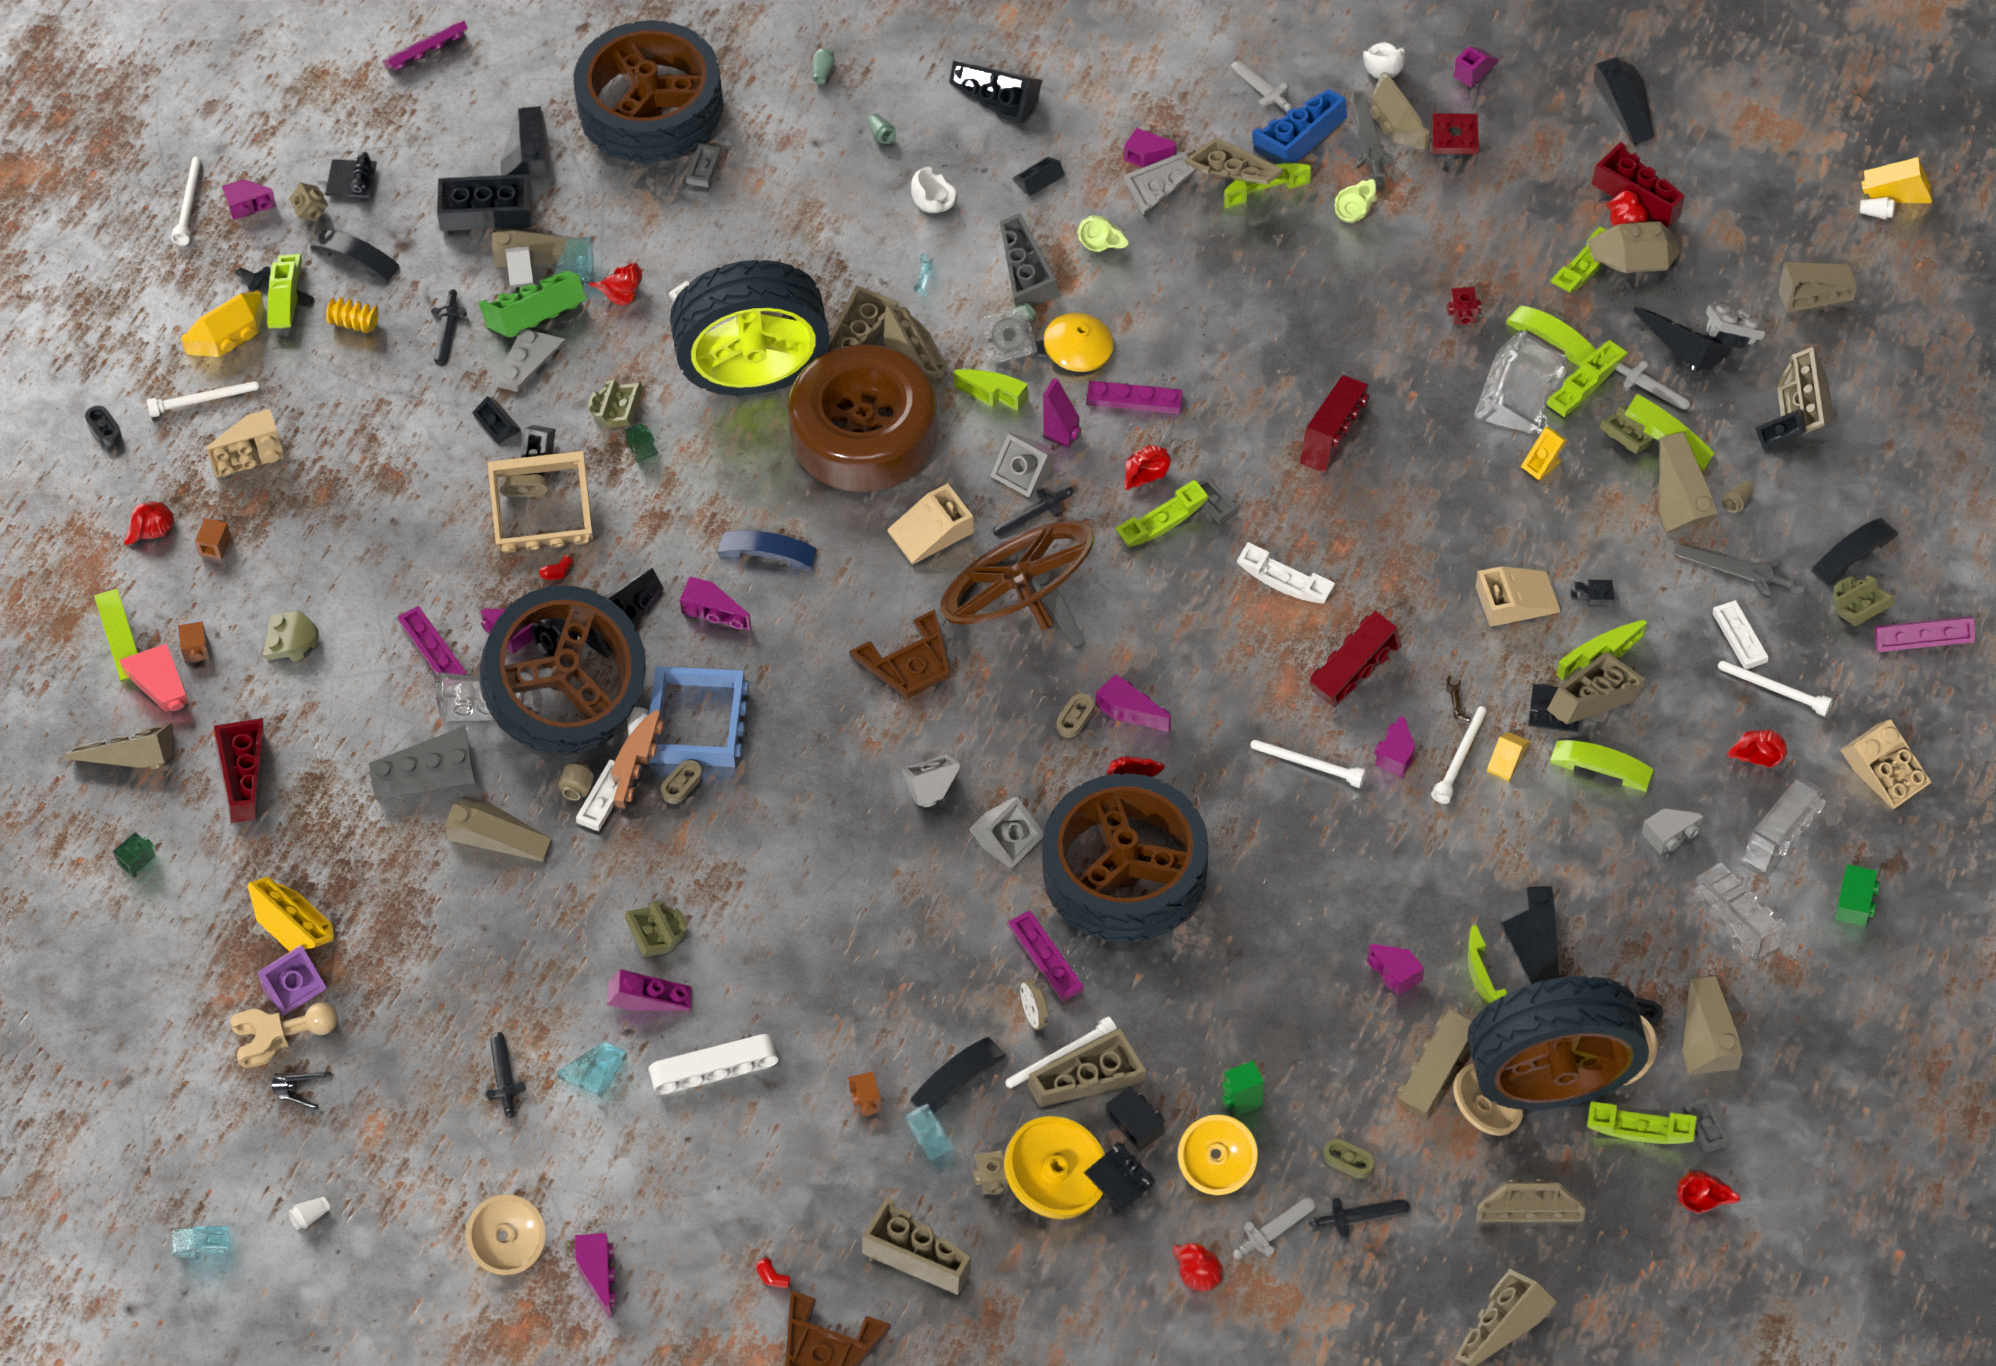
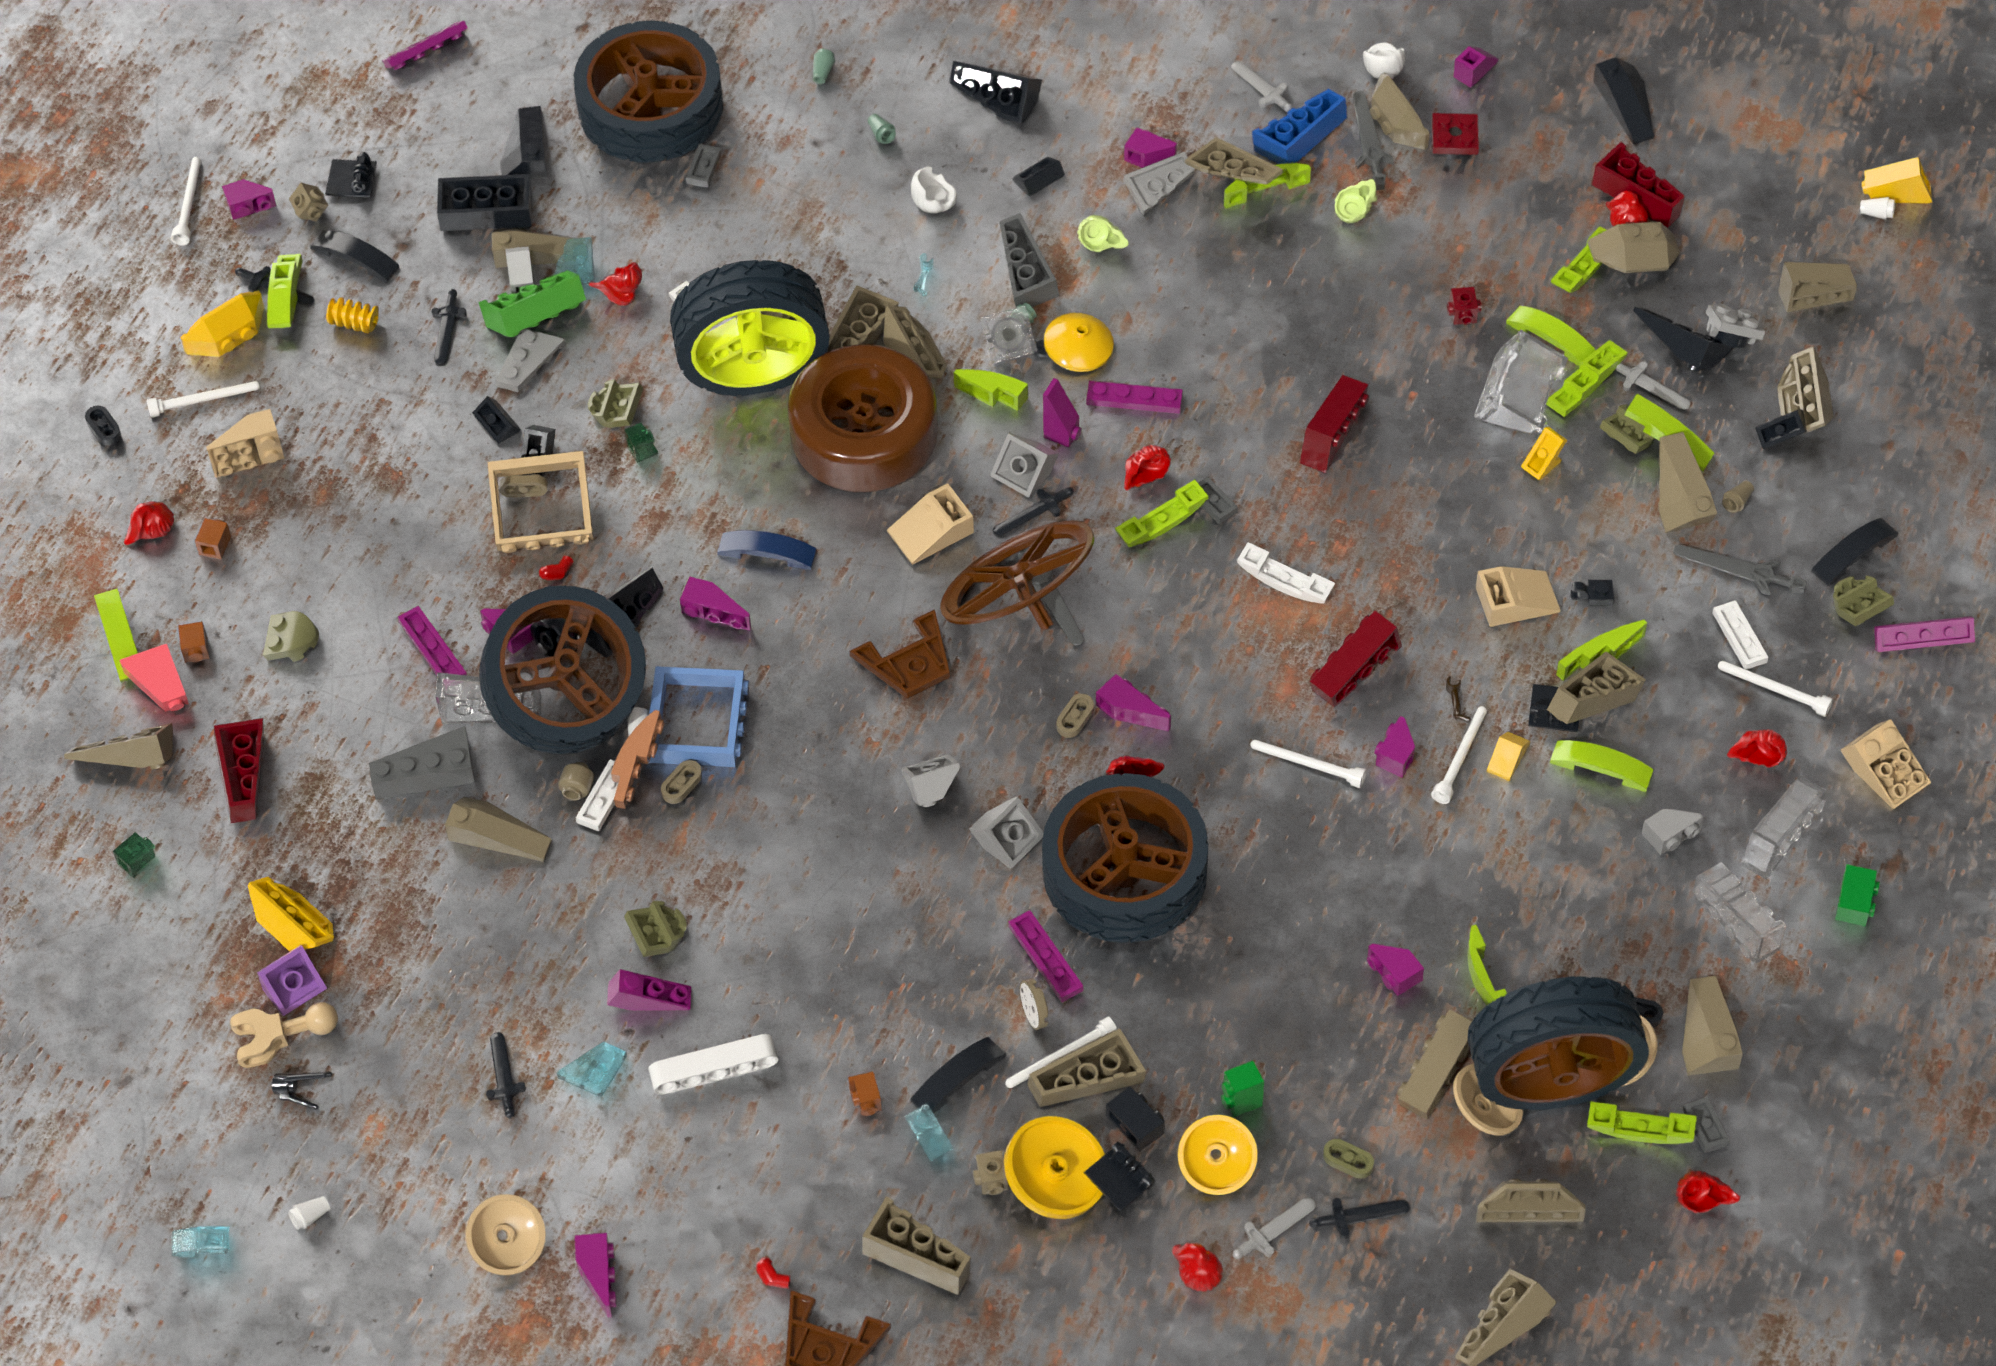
black wedge [1499,886,1559,984] -> none

